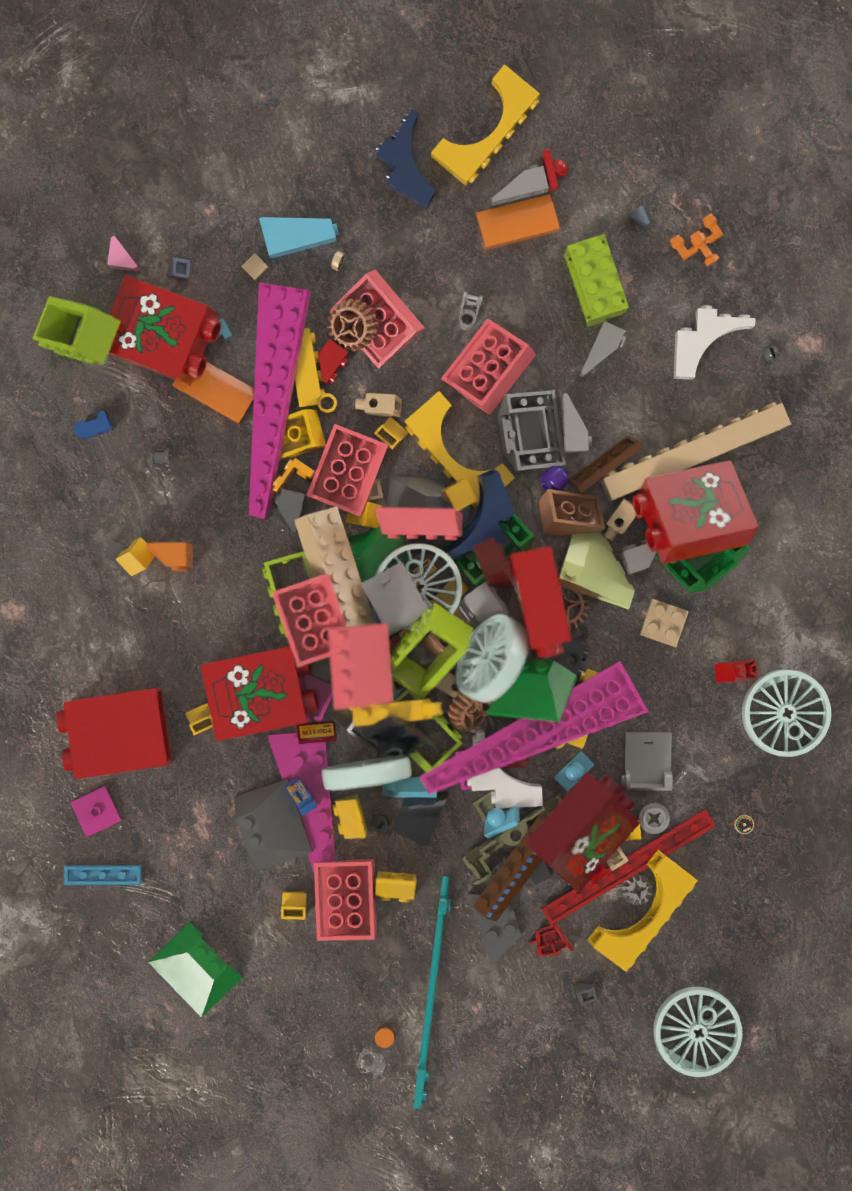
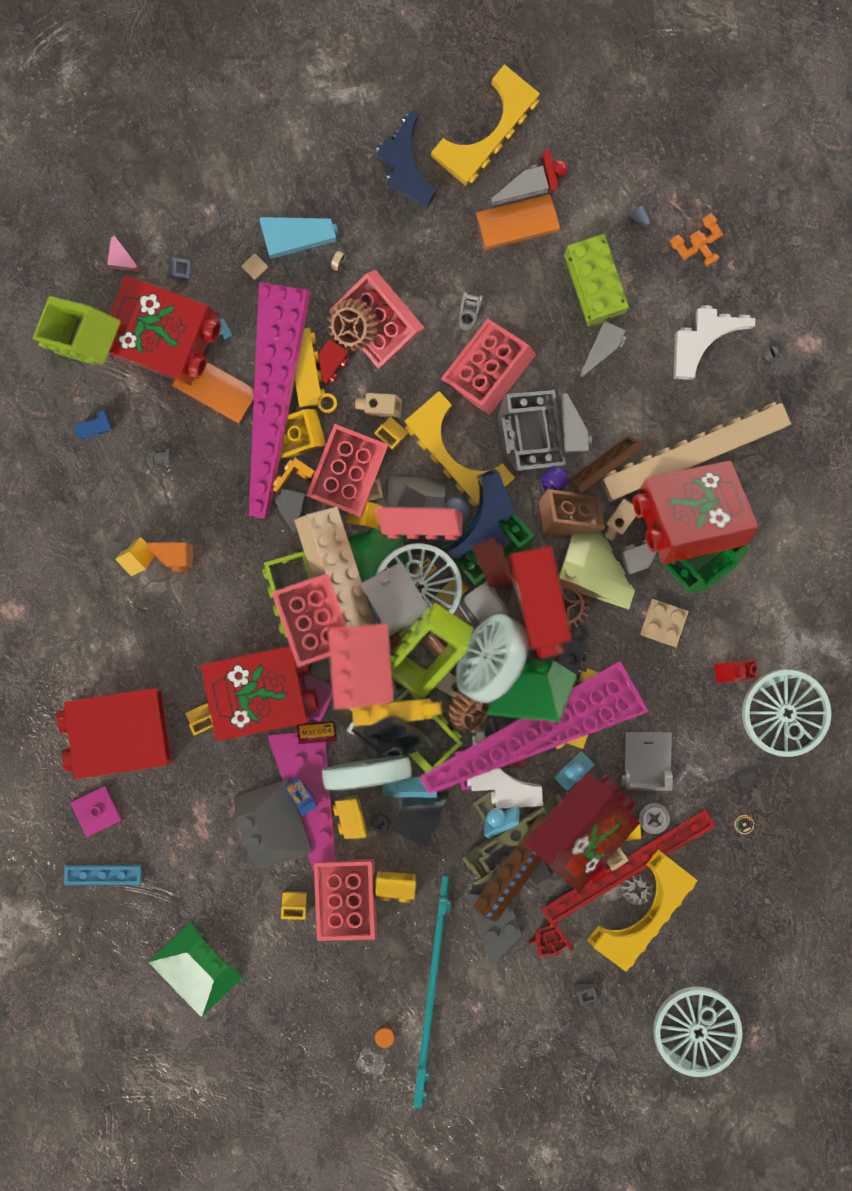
yellow piece [440,479,477,511] -> none

